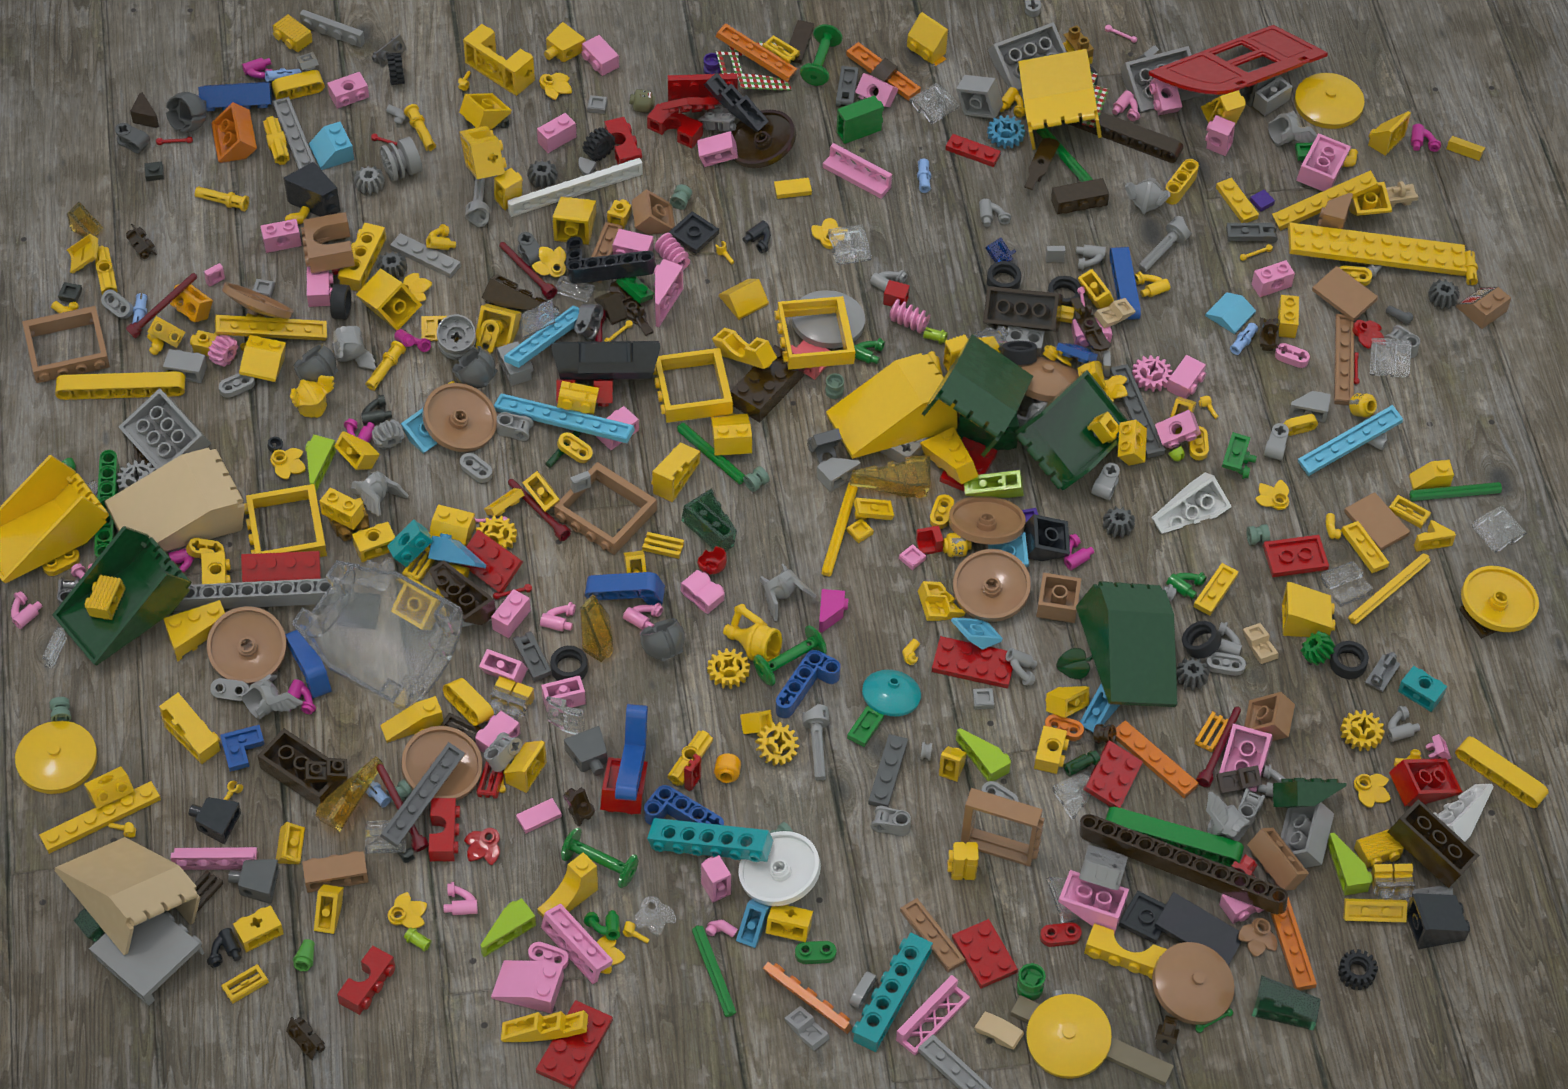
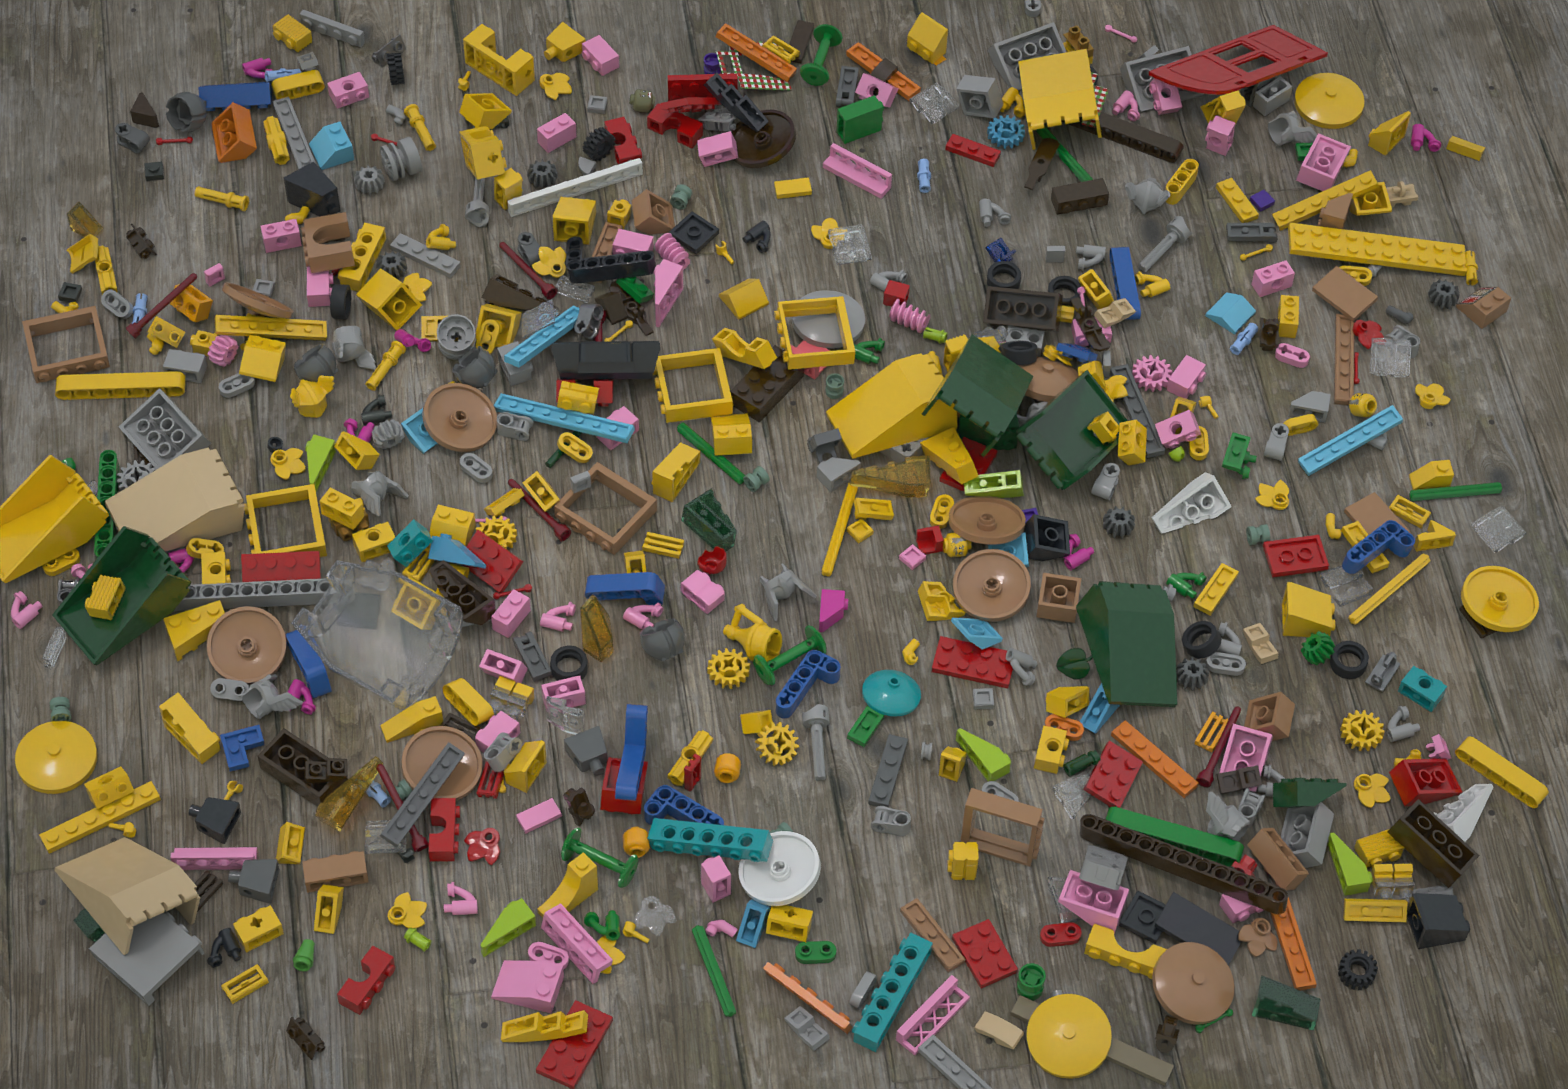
dark brown wheel [1093,724,1116,744] -> none
none -> light orange head [623,827,650,858]
none -> blue beam [1342,520,1415,574]
none -> yellow plate [1415,383,1451,409]

